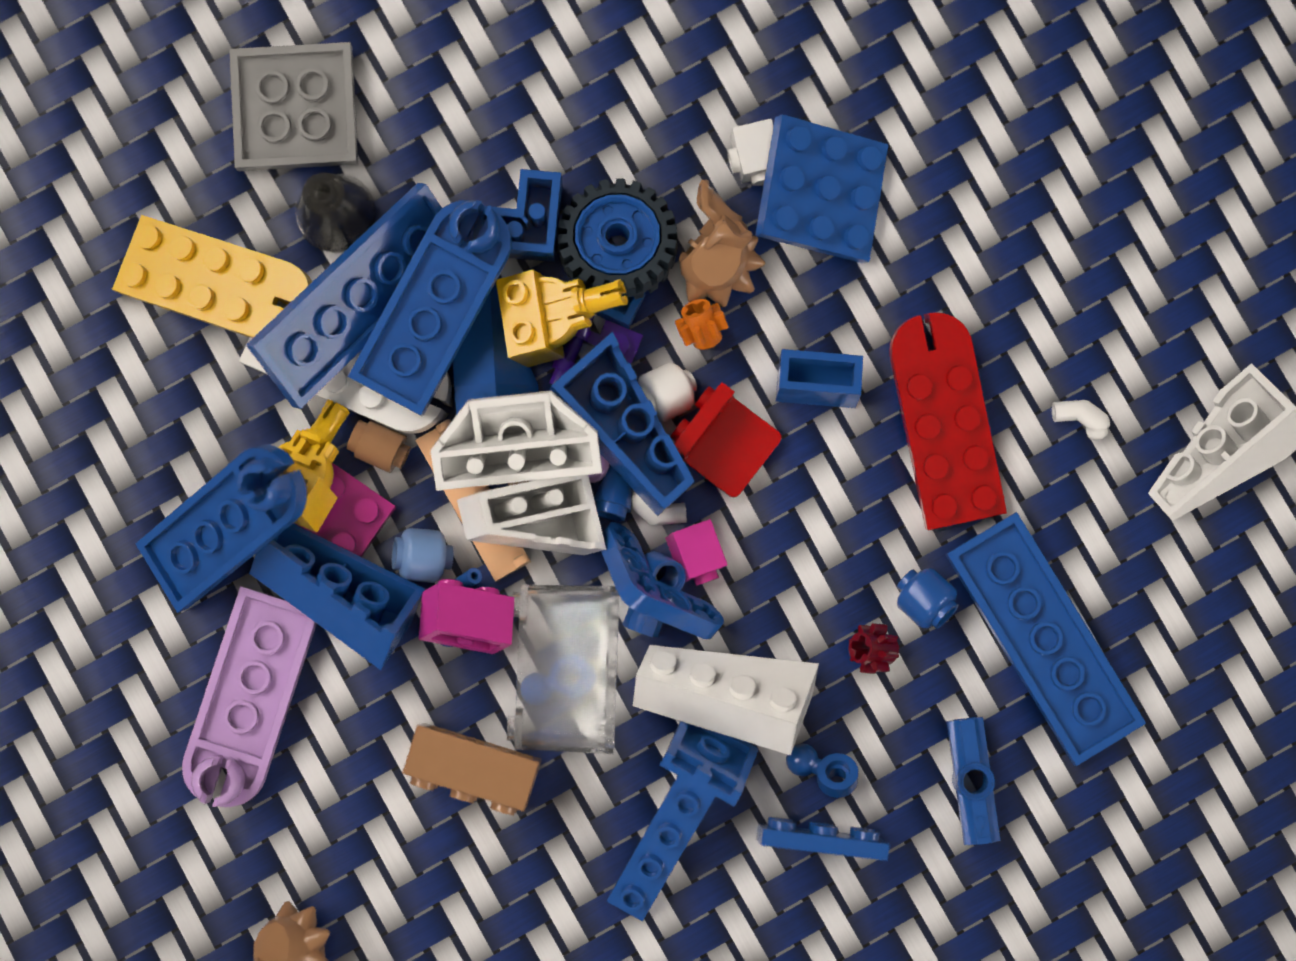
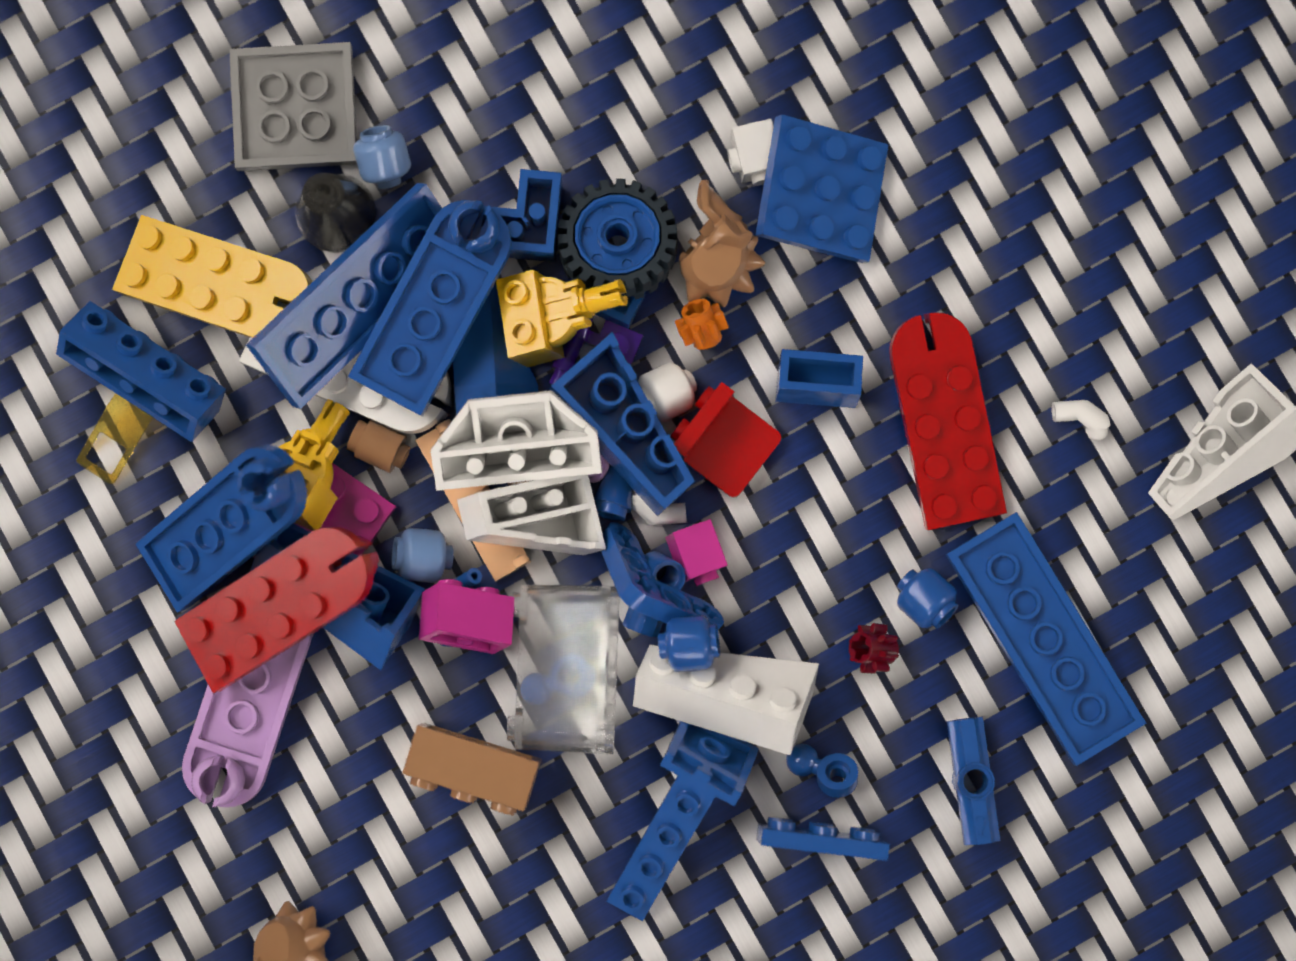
none -> blue brick [56,301,226,442]
none -> clear yellow piece [76,393,153,484]
none -> red plate [174,527,379,693]
none -> medium blue head [353,125,411,189]
none -> blue head [658,615,720,672]

